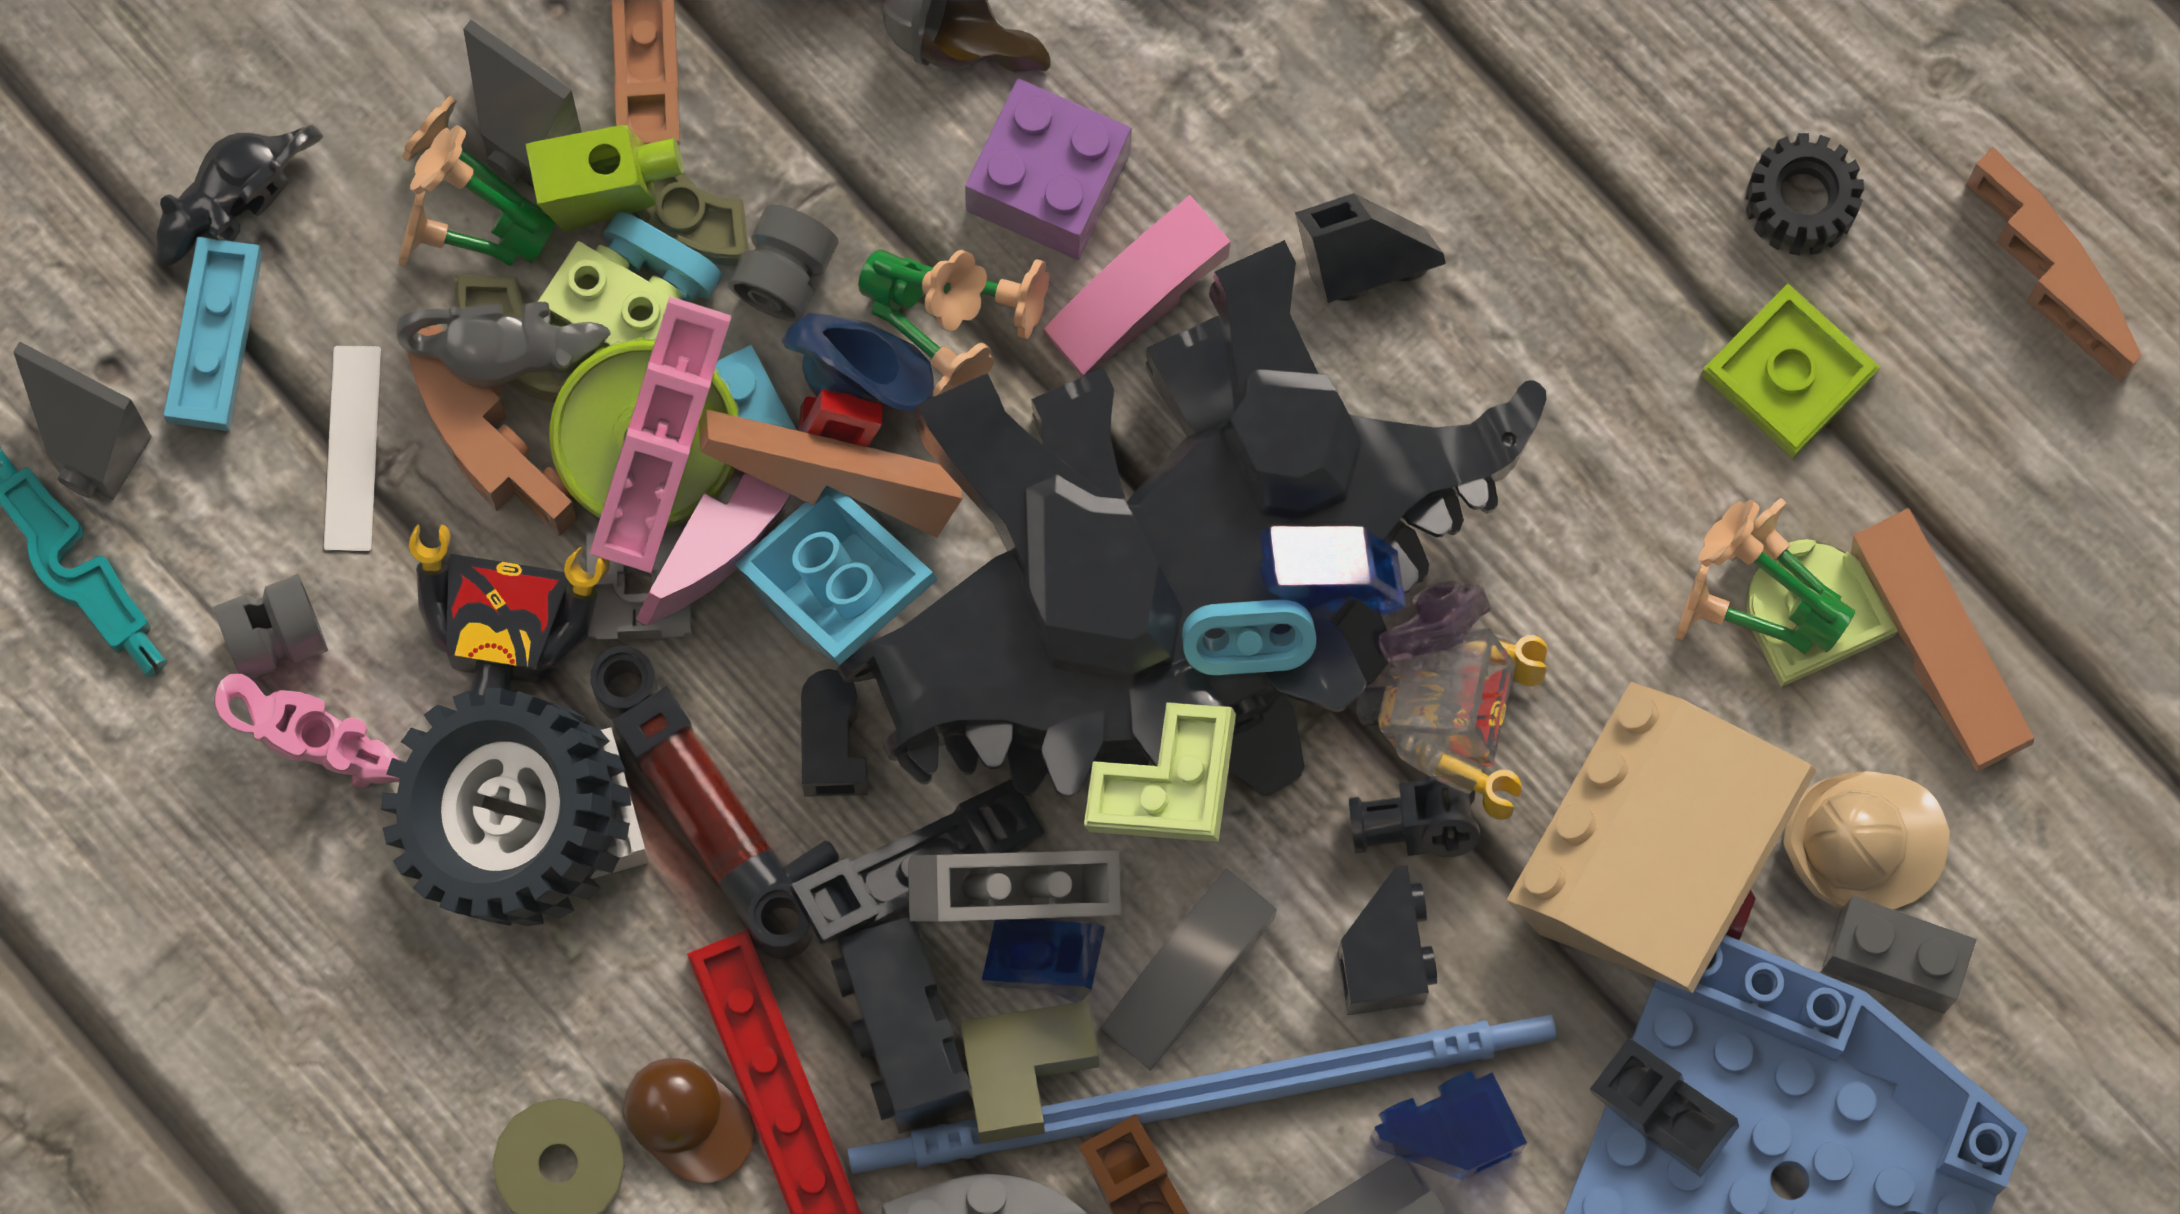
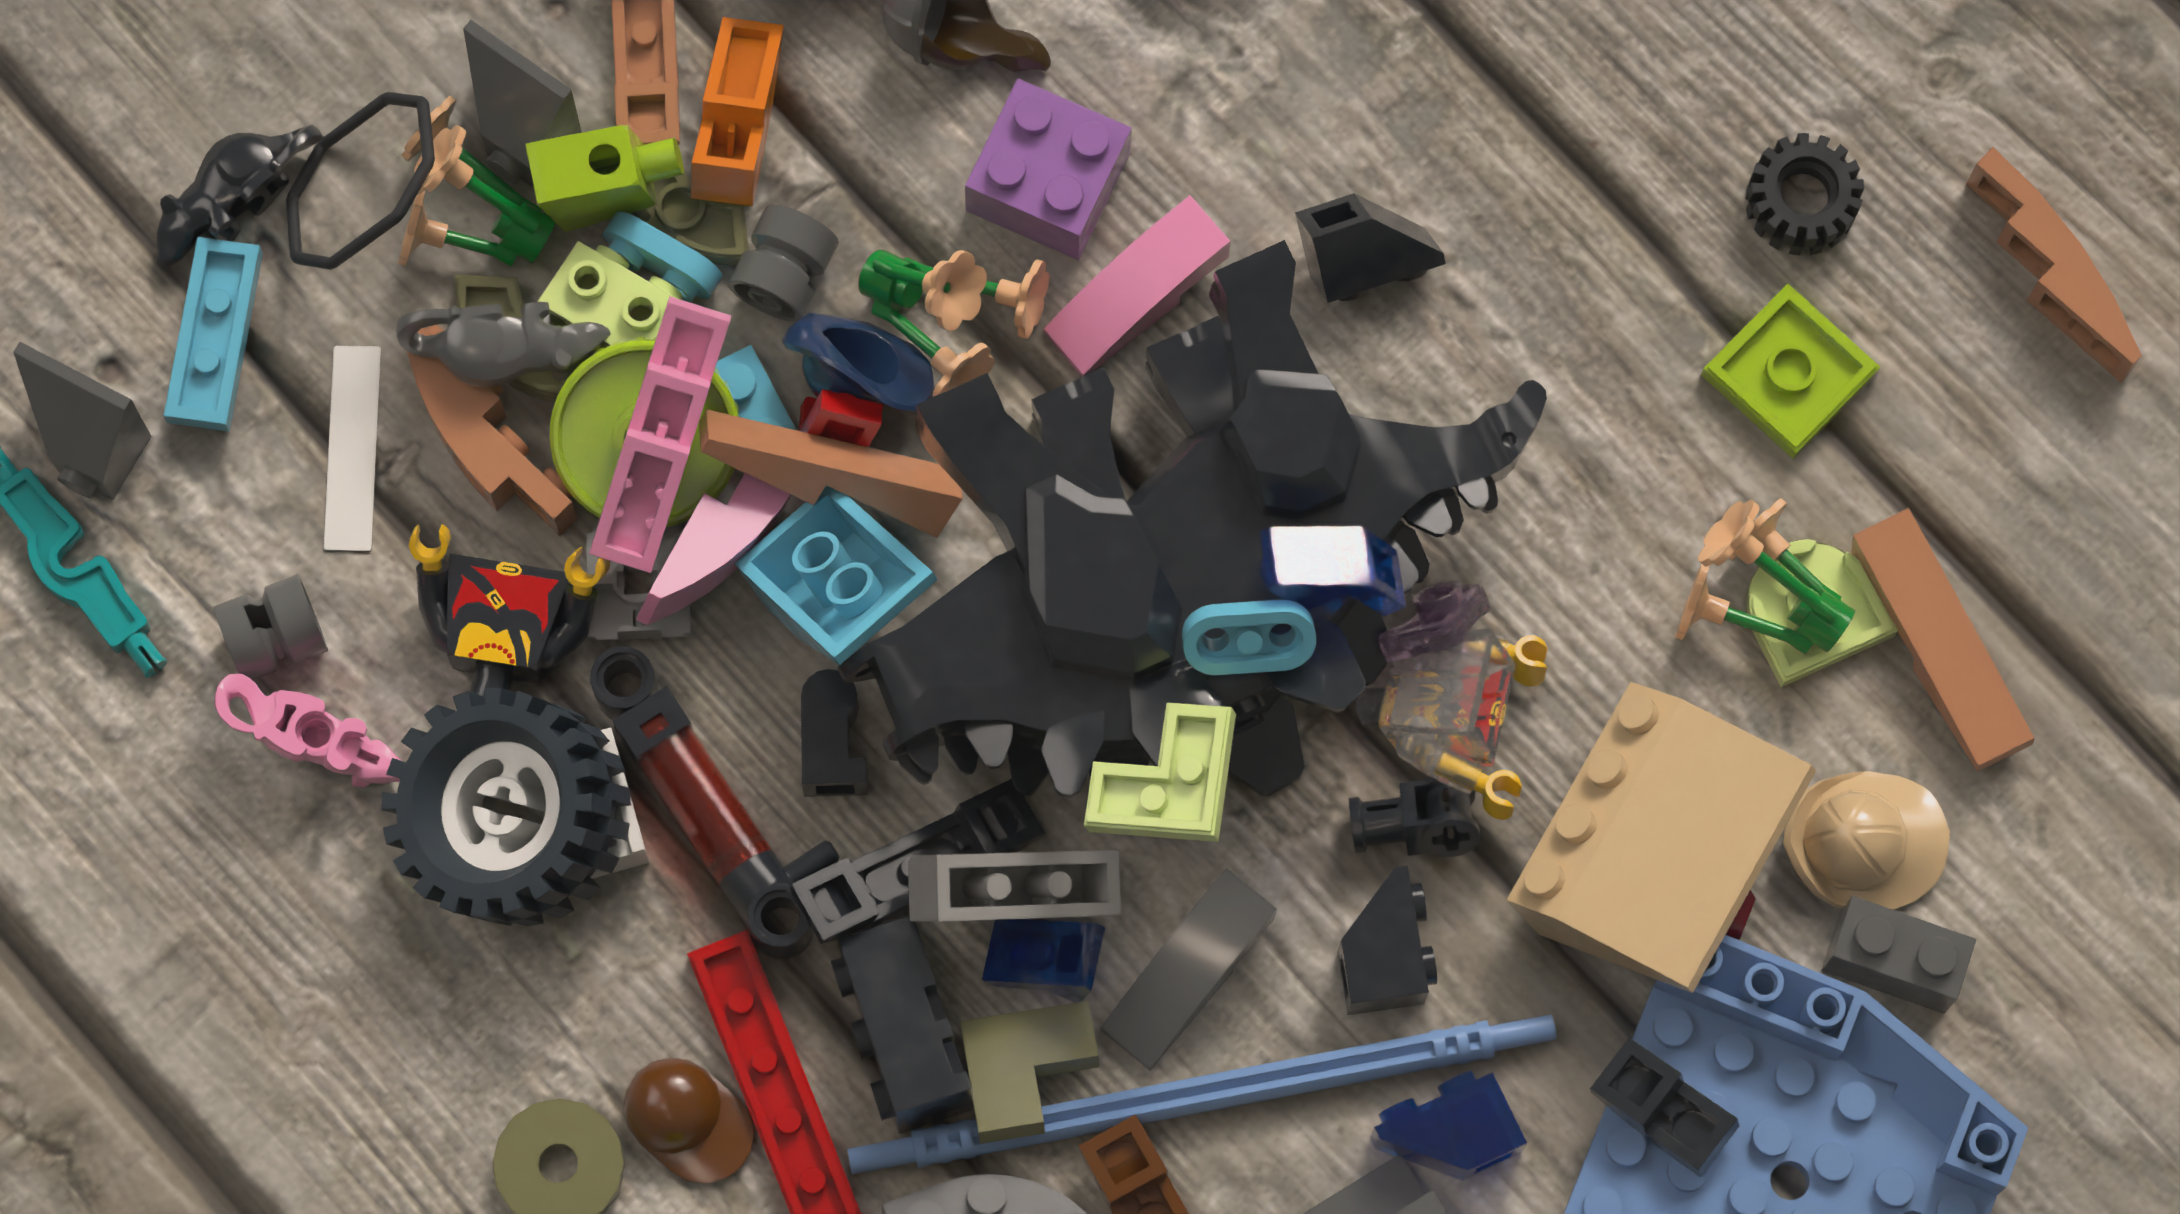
none -> black piece [286,92,435,270]
none -> orange slope [691,17,784,207]

